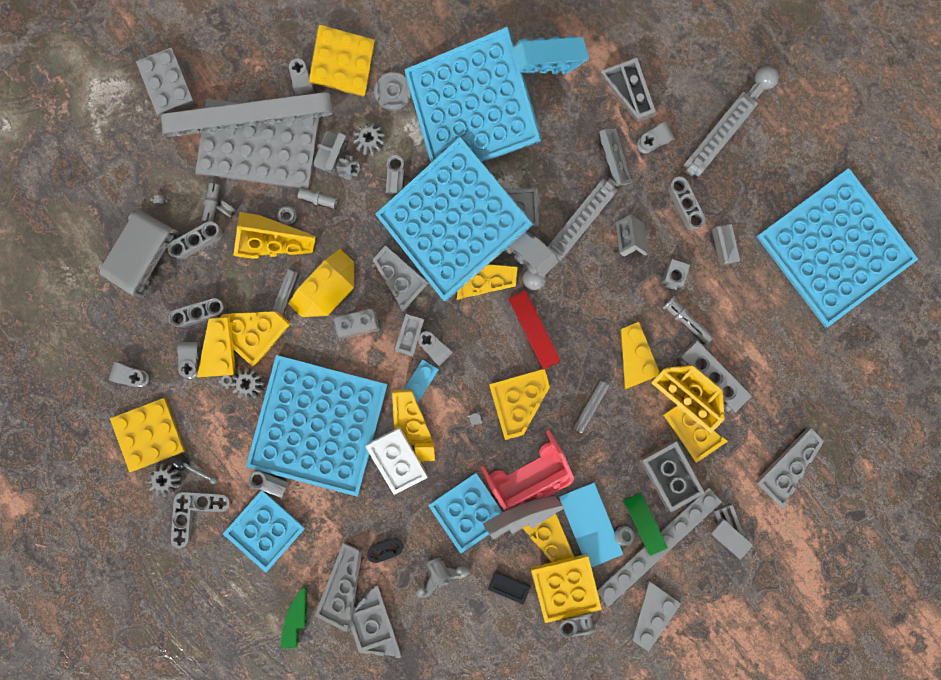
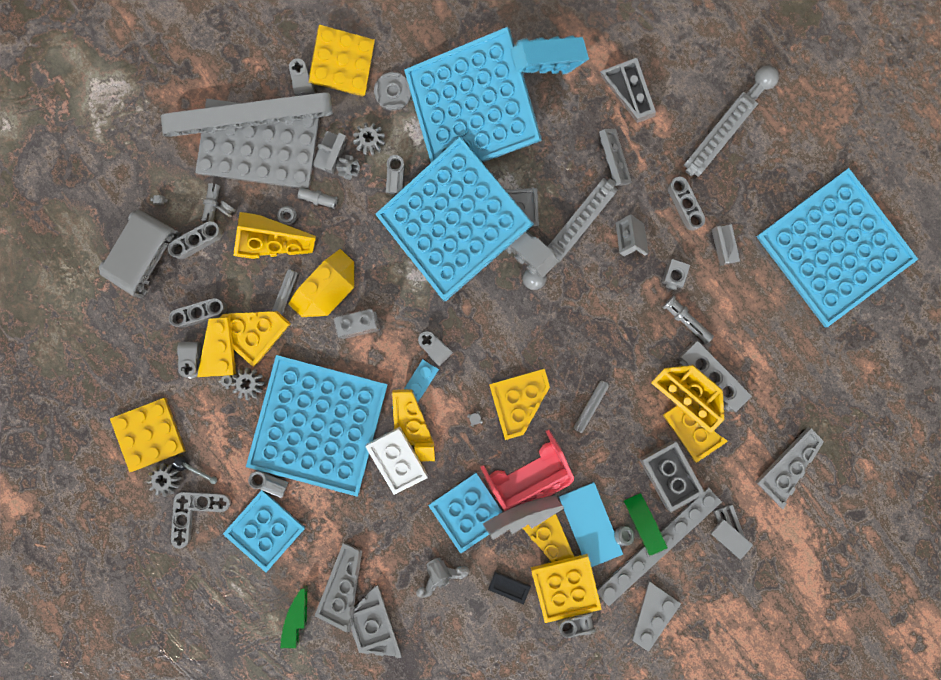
light grey piece [108,361,150,387] -> none
light grey brick [136,47,198,118] -> none
black beam [367,538,403,563] -> none
light grey wing [373,246,429,312] -> none
light grey panel [393,314,424,356] -> none
yellow wing [457,264,517,300] -> none
red slope [508,291,561,370] -> none
yellow wing [620,322,660,389] -> none
light grey piece [637,121,676,154] -> none

